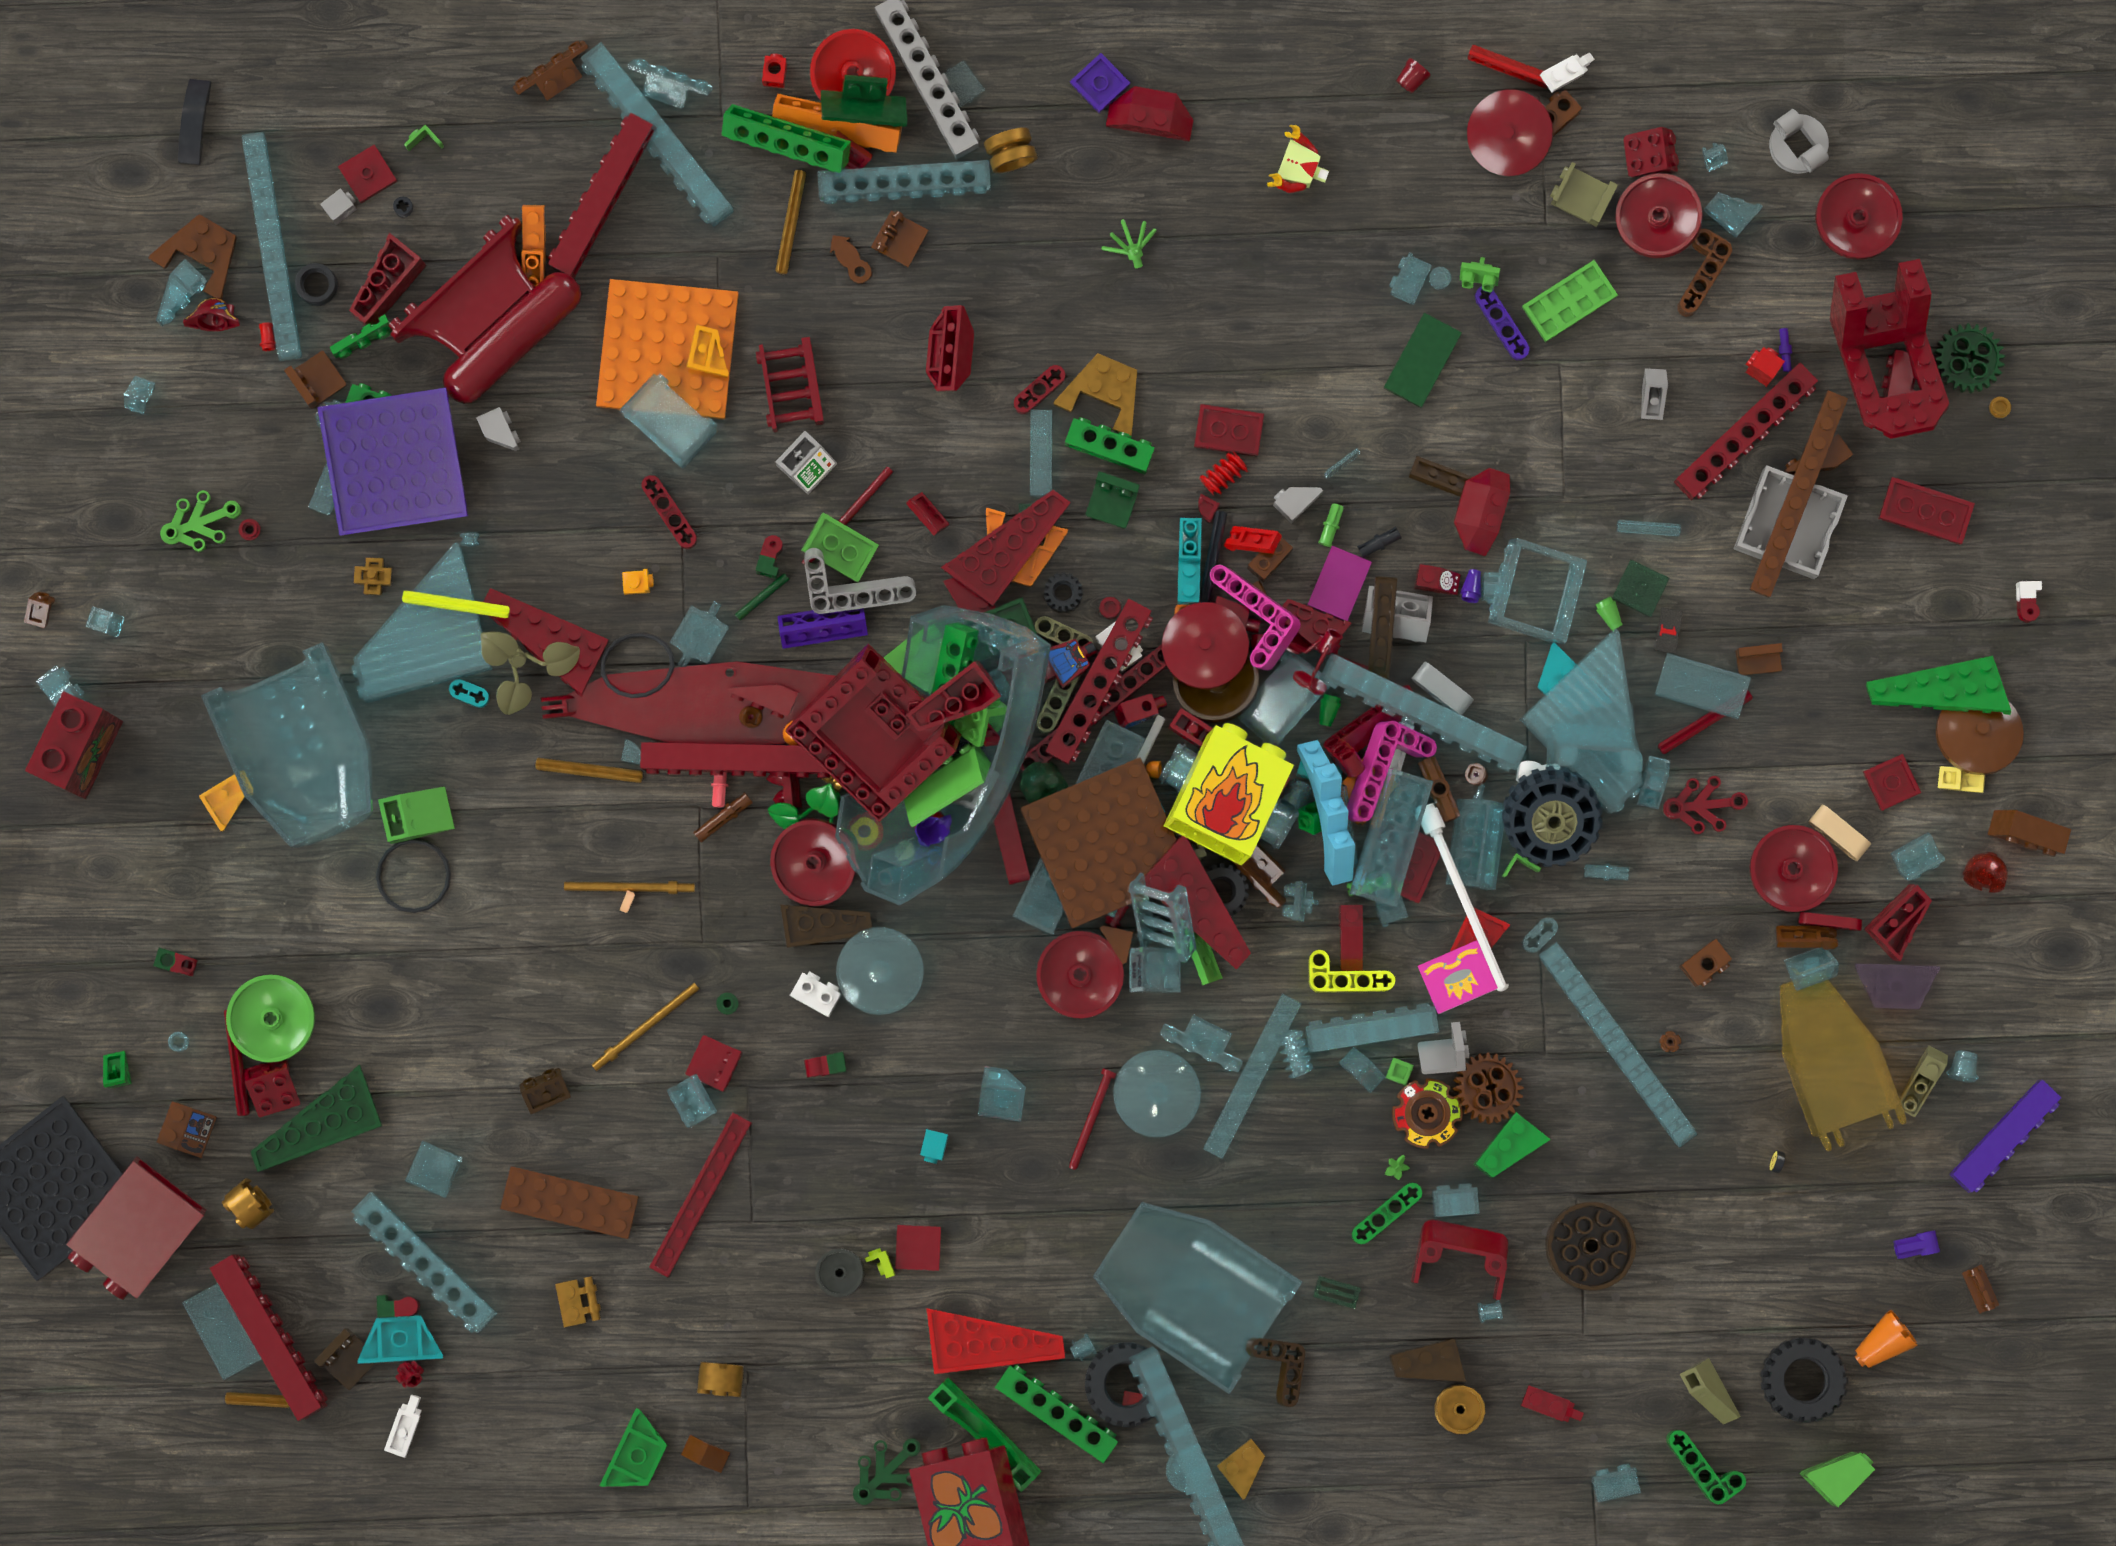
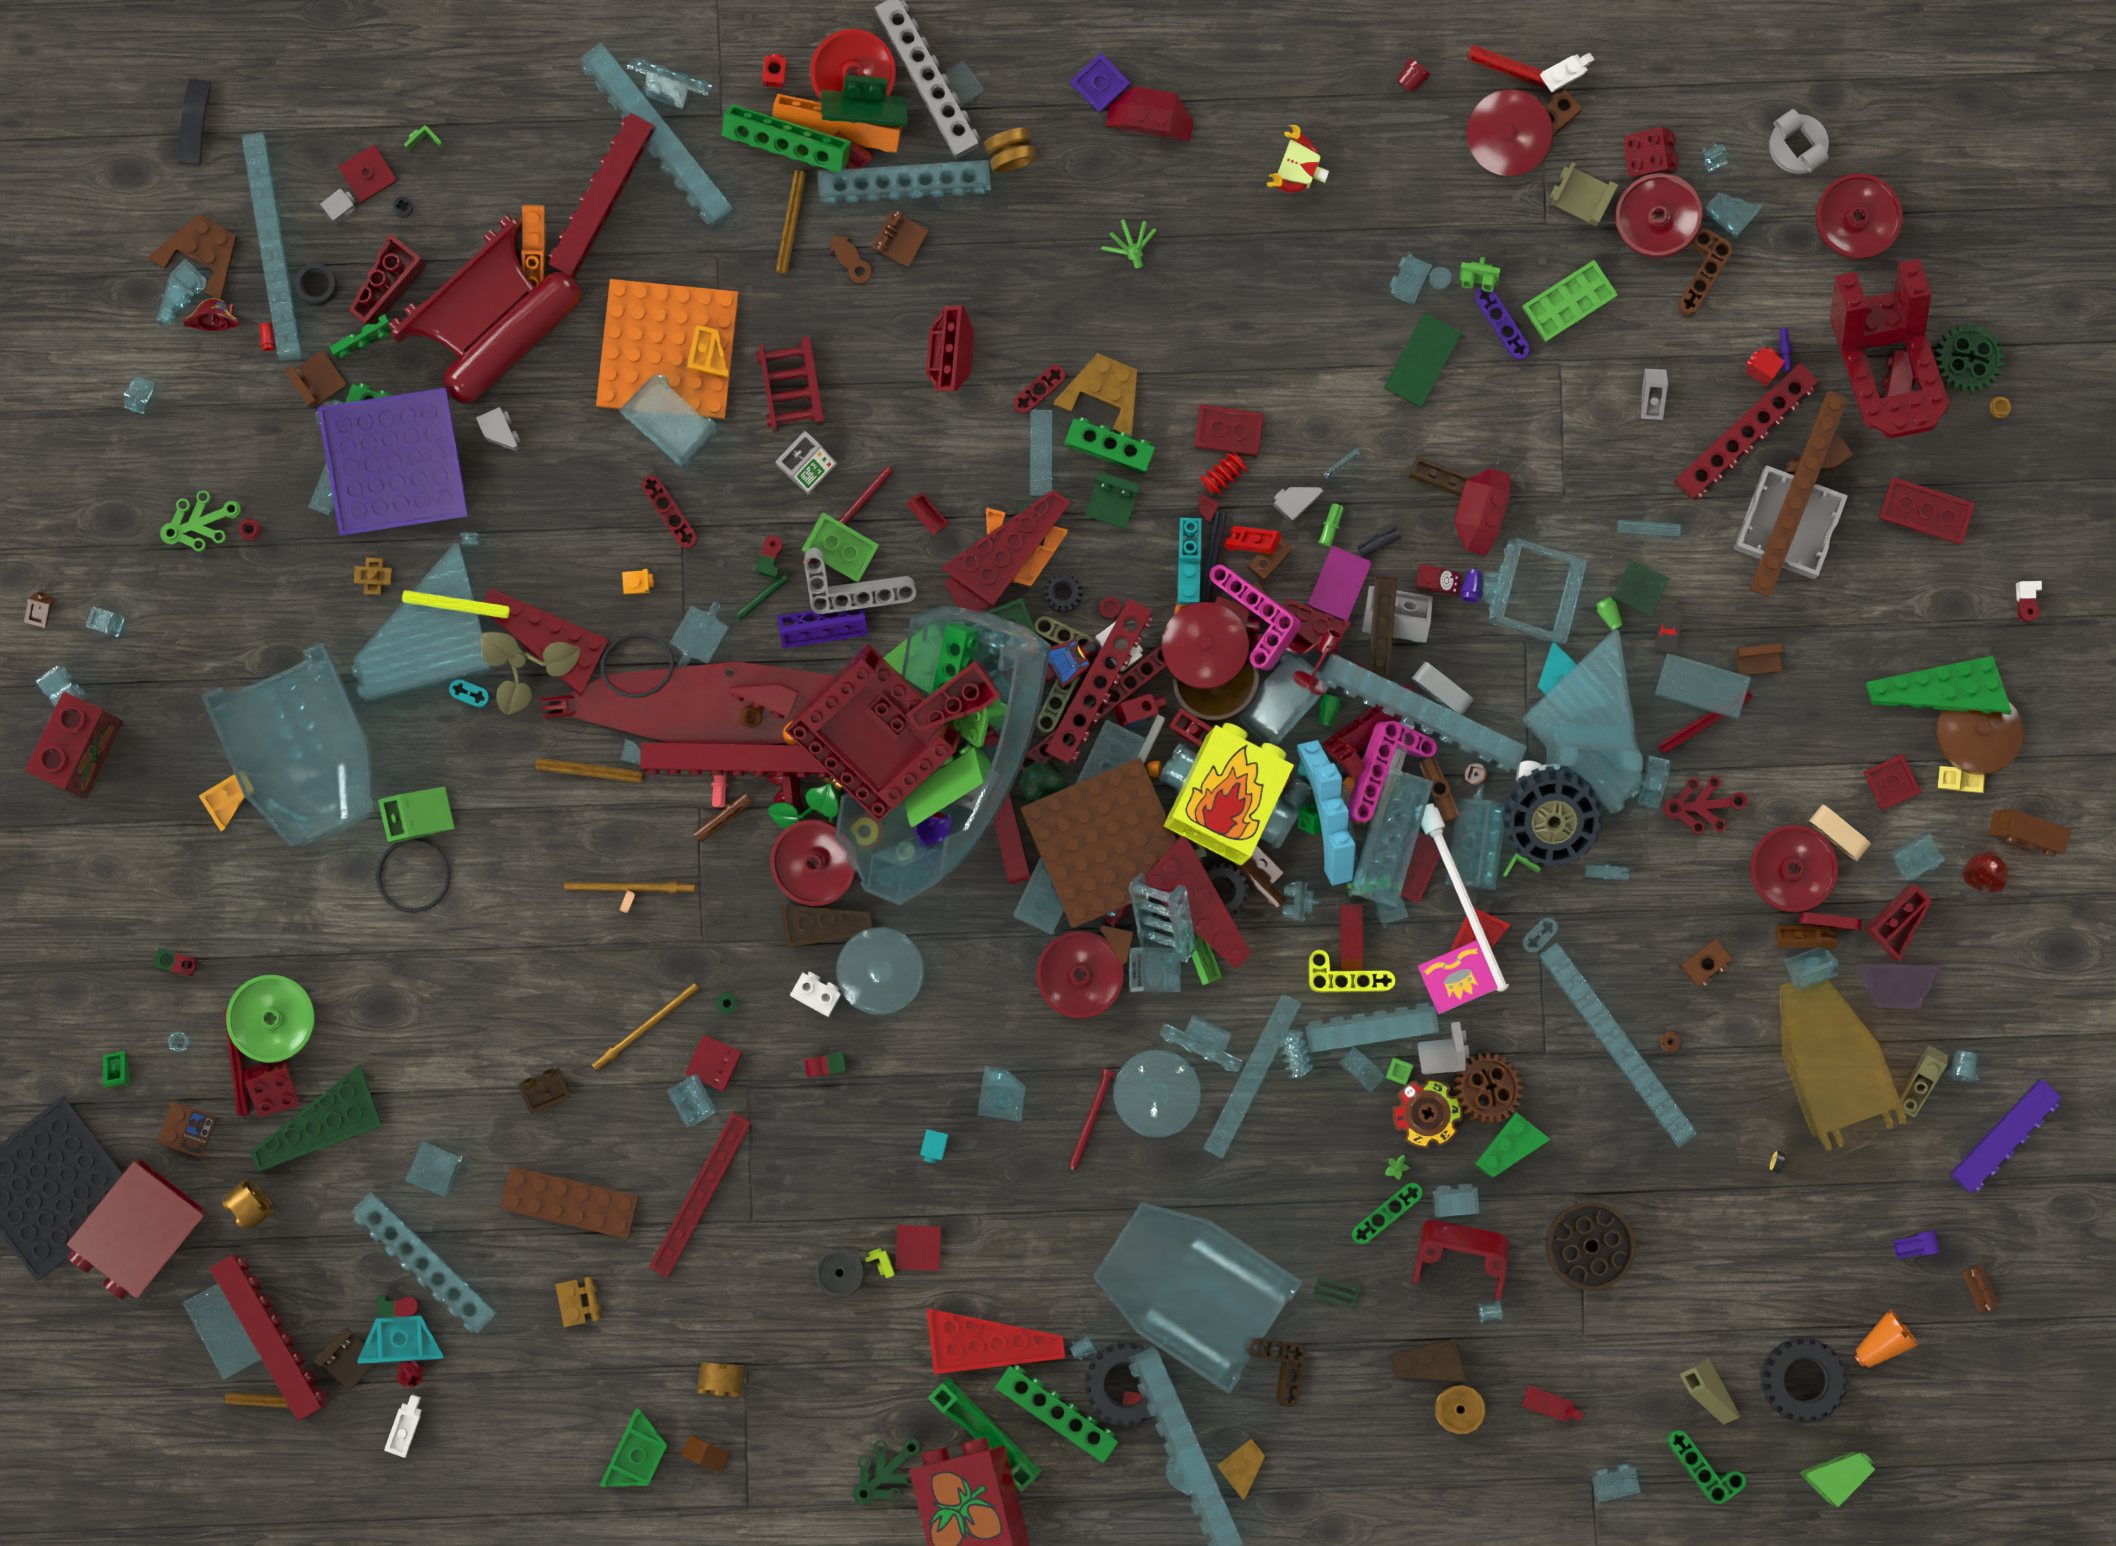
reddish brown bracket [512,40,589,101] -> none

